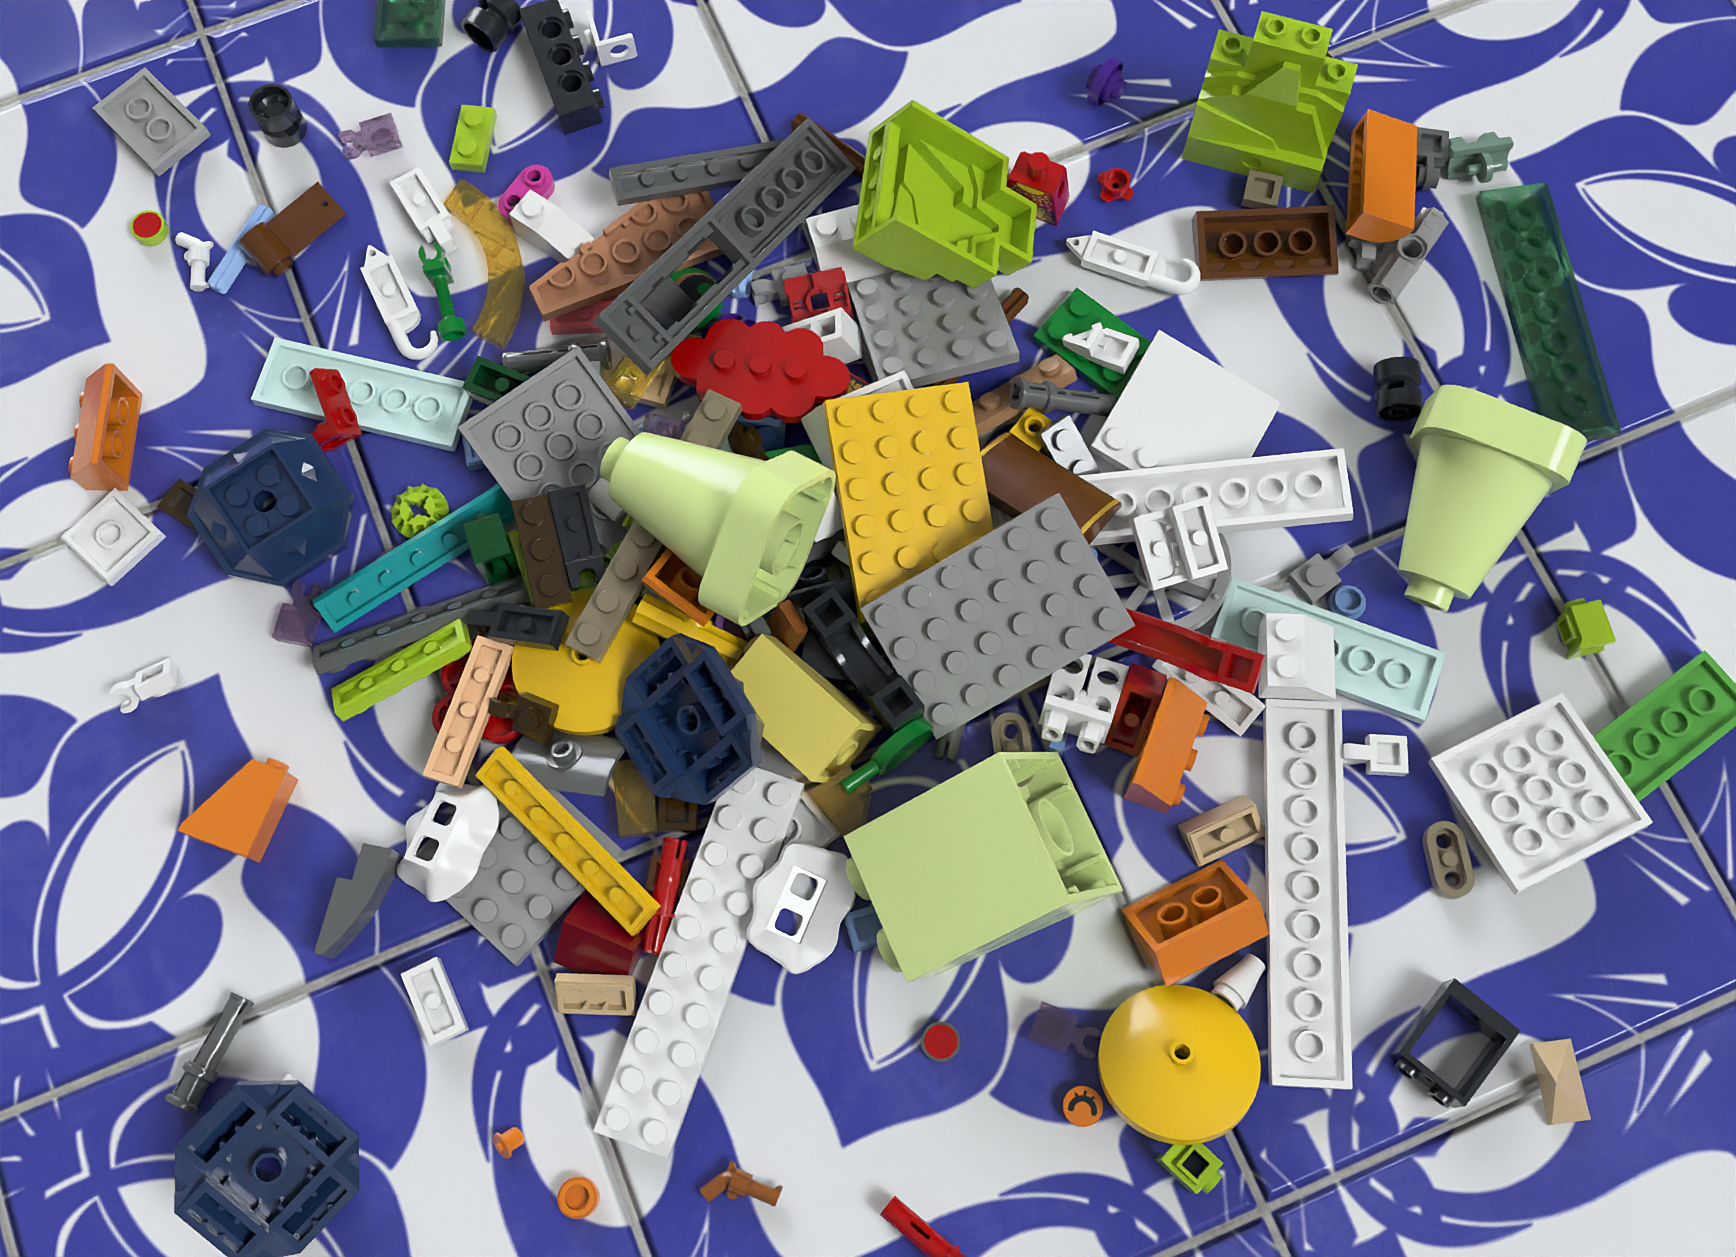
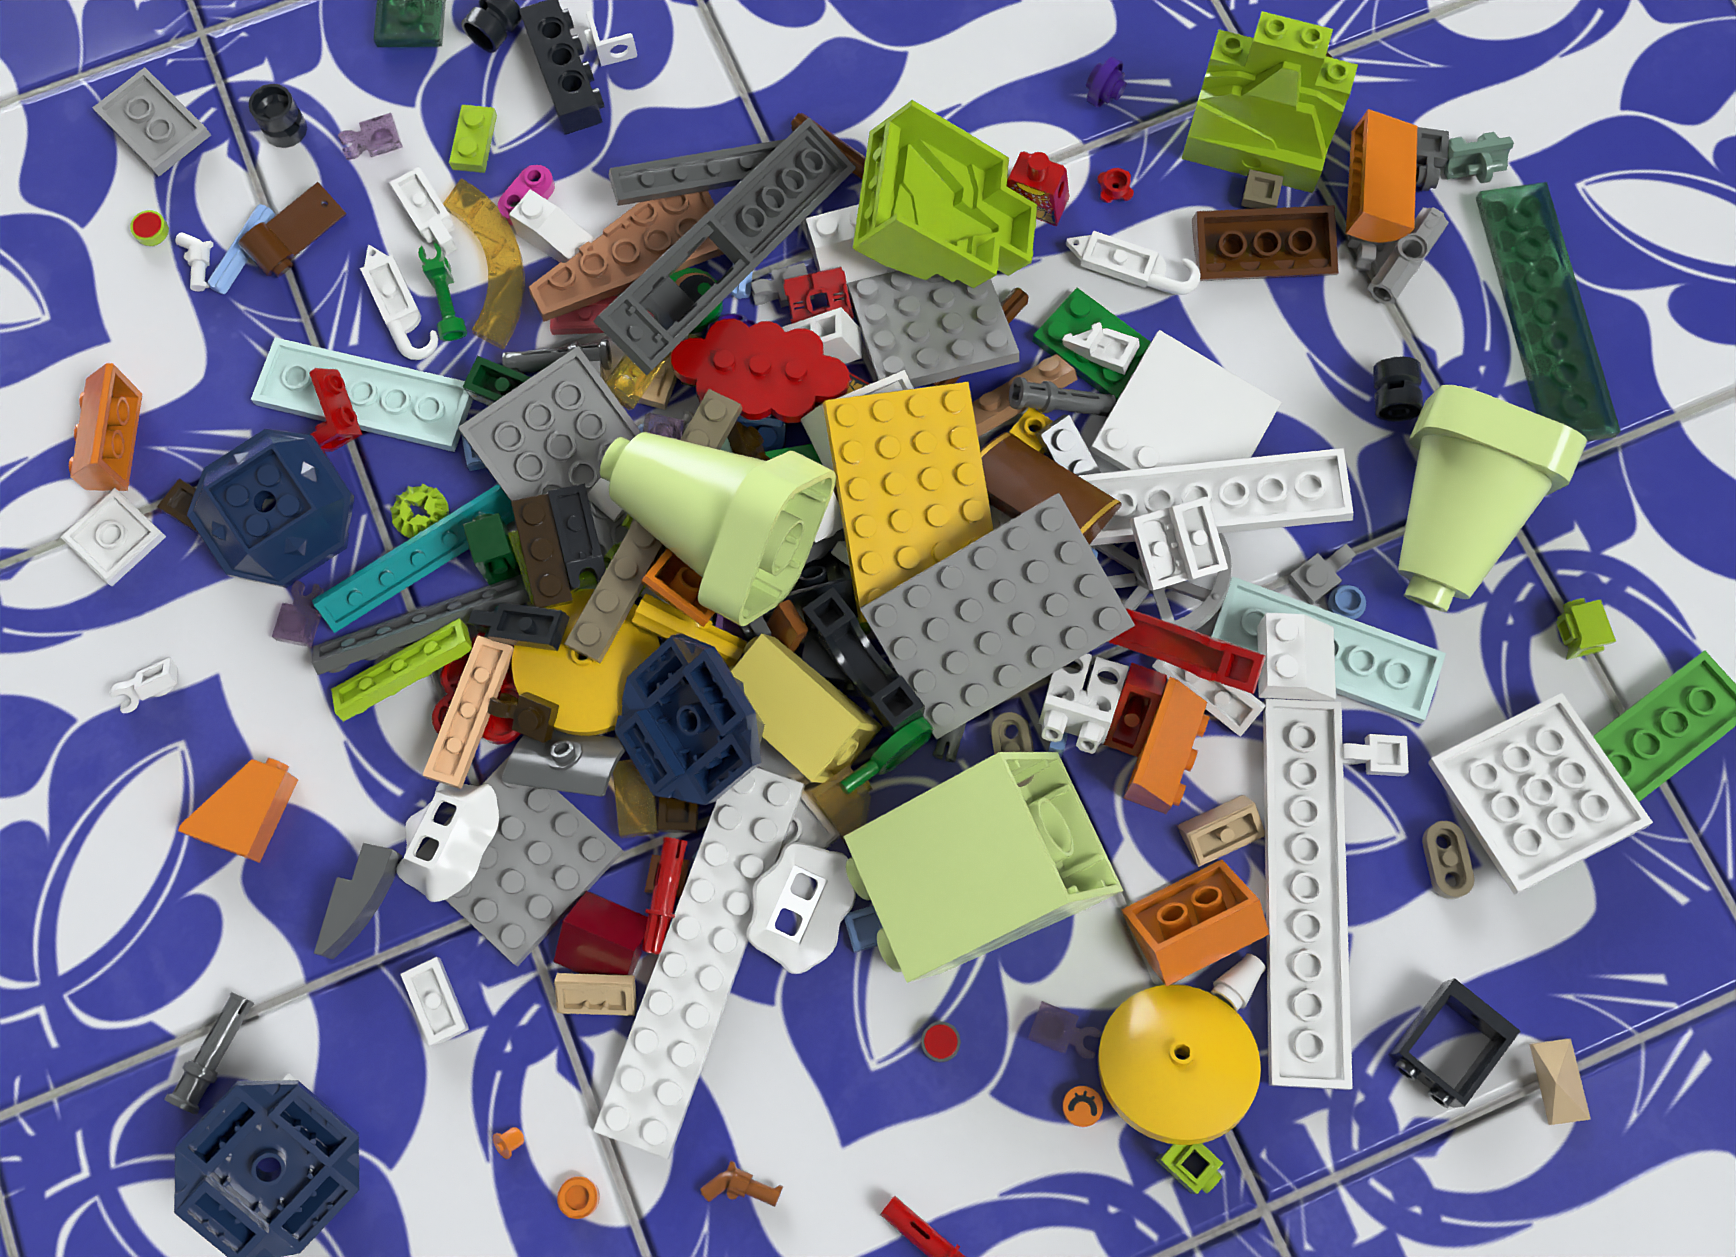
yellow tile [475,746,661,936] -> none

